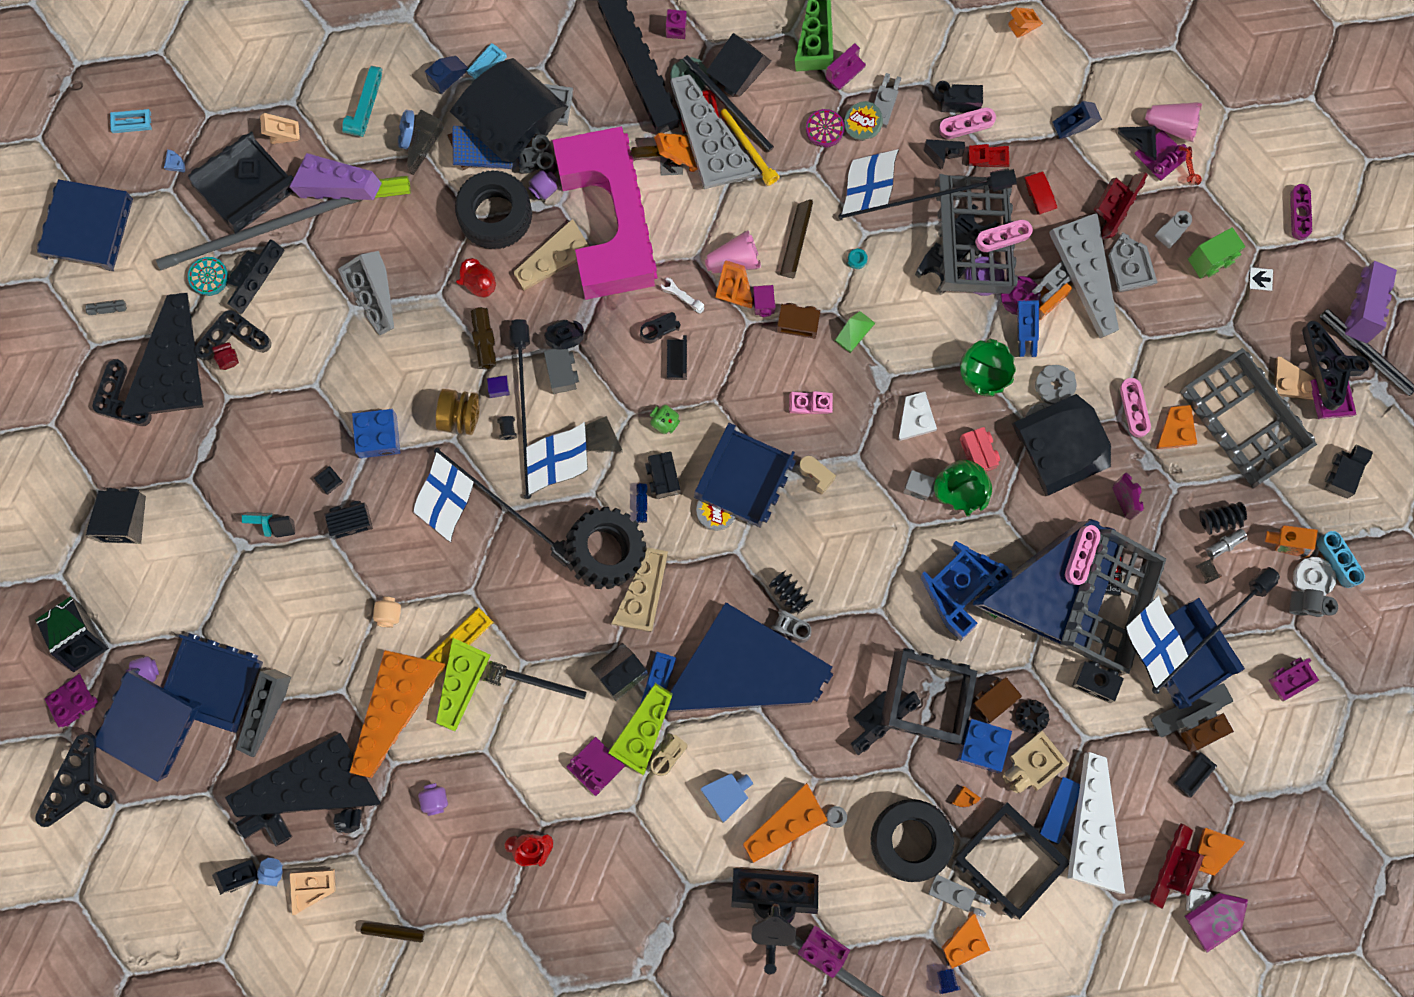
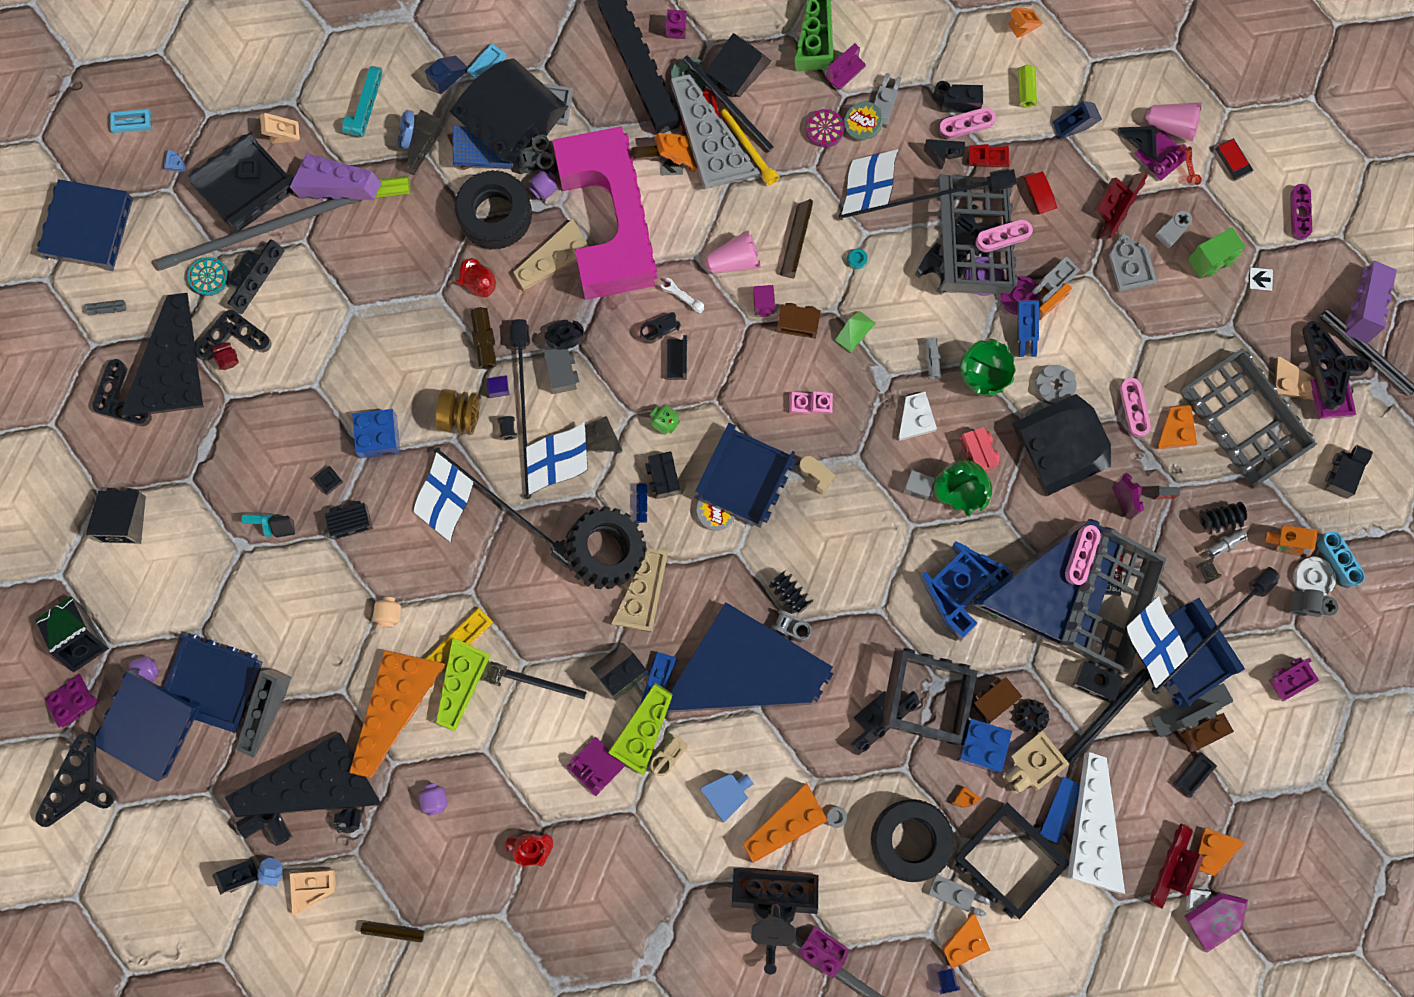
light grey wedge [338,251,394,335] -> none
orange wing [715,260,754,309] -> none
light grey wing [1049,213,1119,338] -> none
none -> light grey pin [925,338,942,380]
none -> lime axle [1018,65,1037,108]
none -> black axle [1063,668,1150,764]
none -> dark grey tile [1154,487,1180,500]
none -> tile [1215,138,1254,181]

